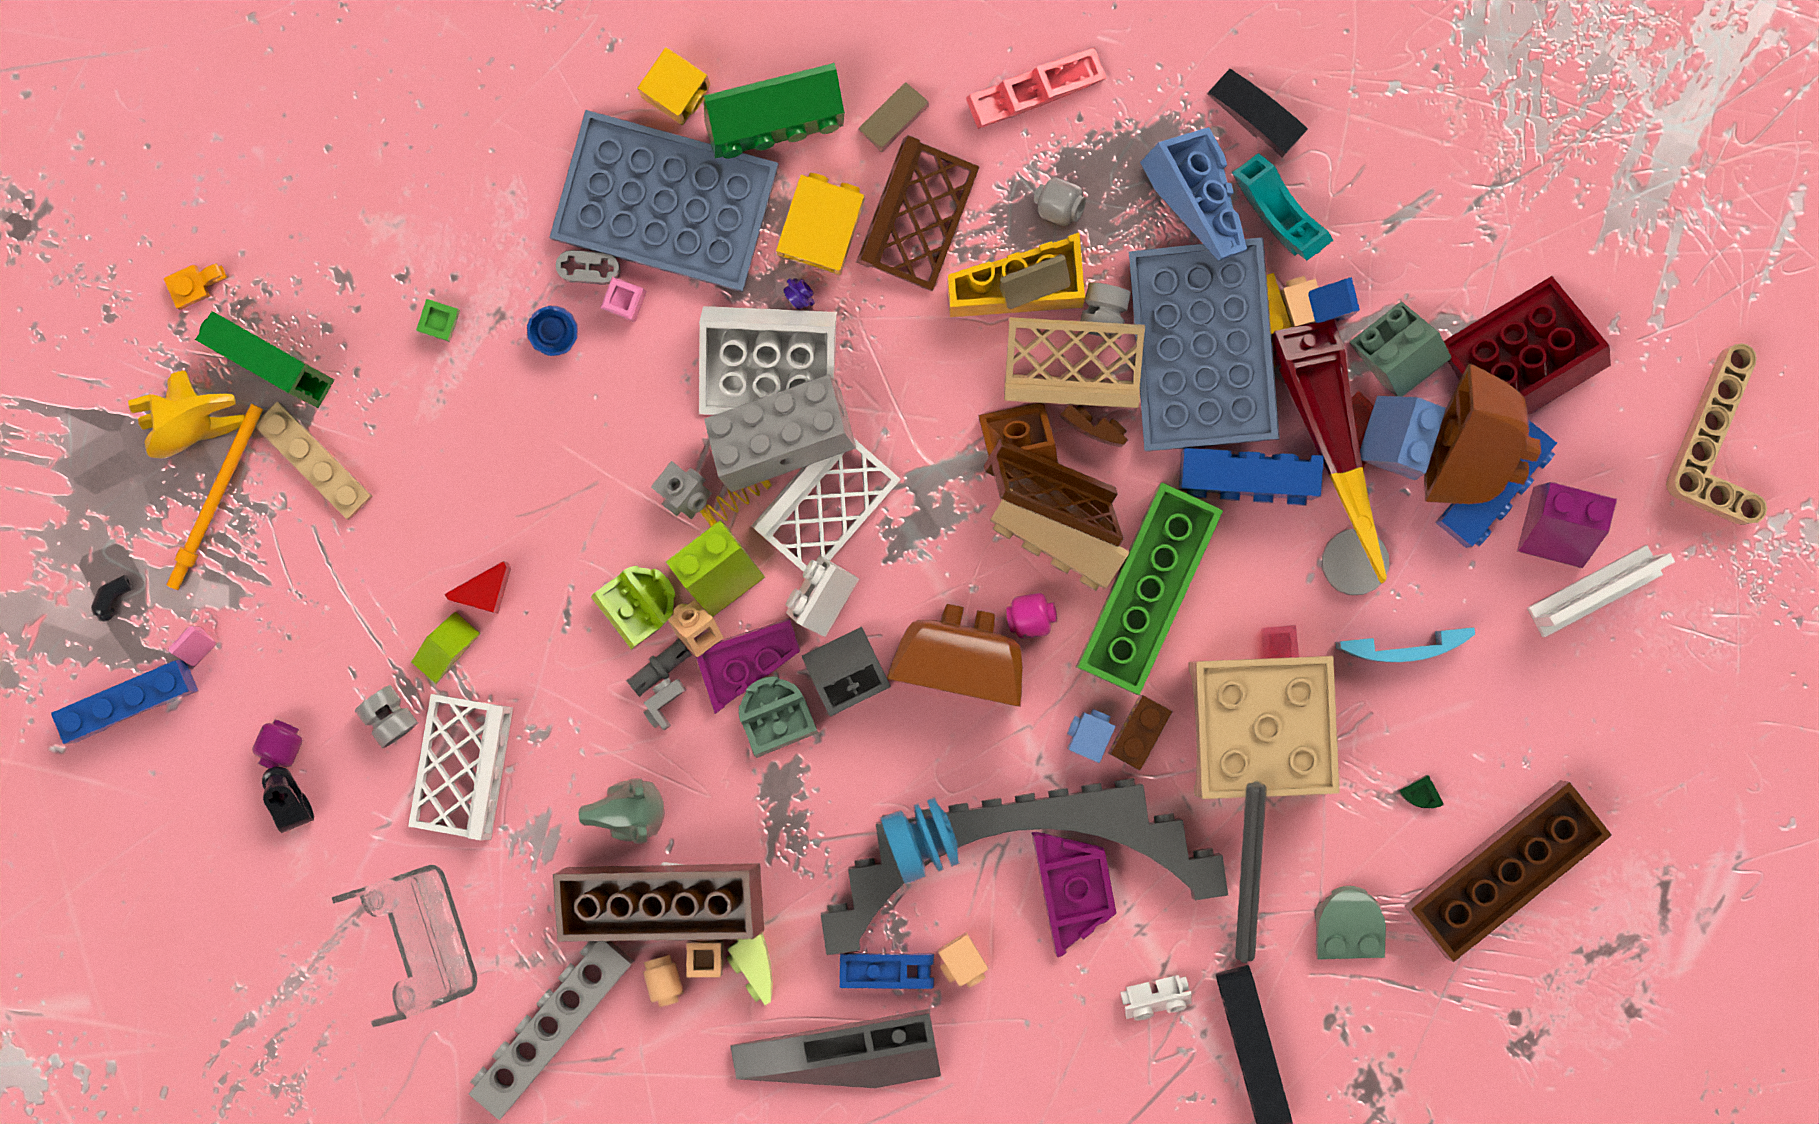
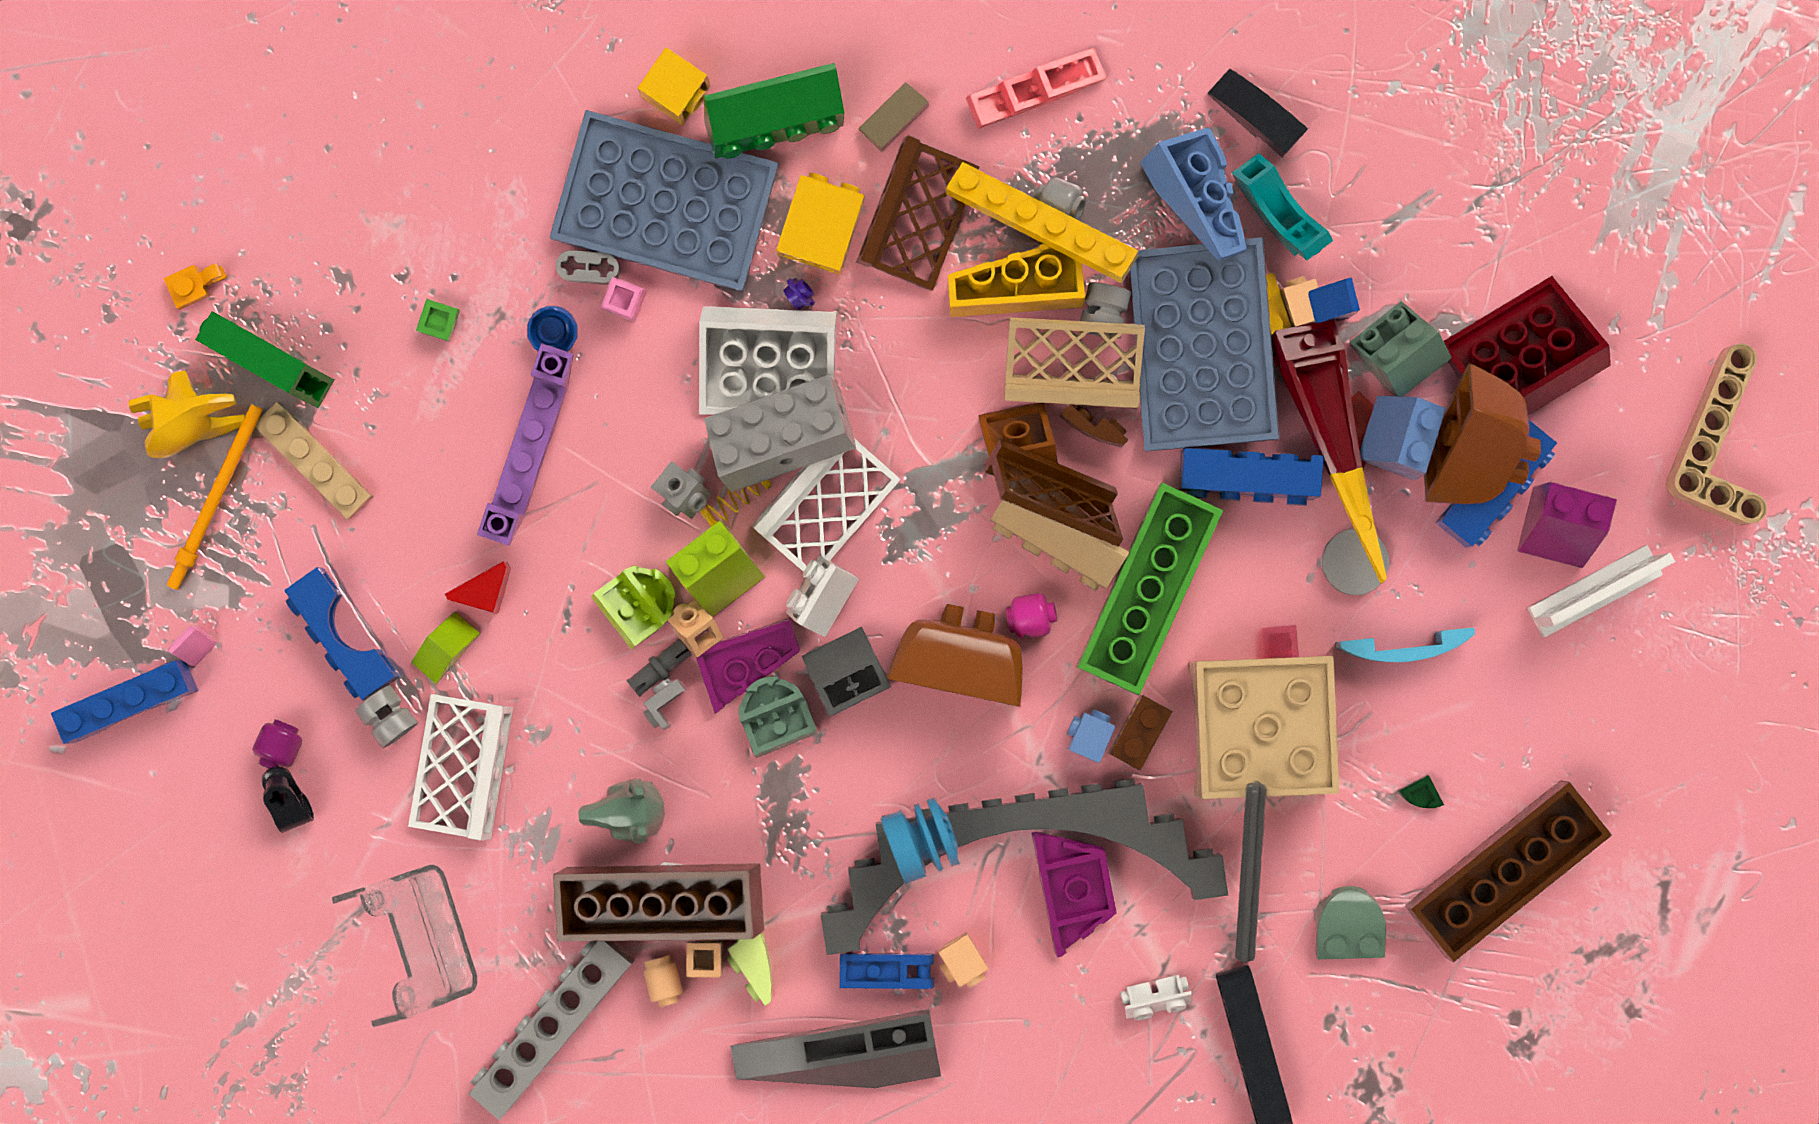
black arm [91,575,133,622] -> none
dark tan slope [999,254,1070,309] -> none
none -> blue arch [284,567,401,700]
none -> medium lavender slope [477,343,574,546]
none -> yellow plate [946,162,1138,283]

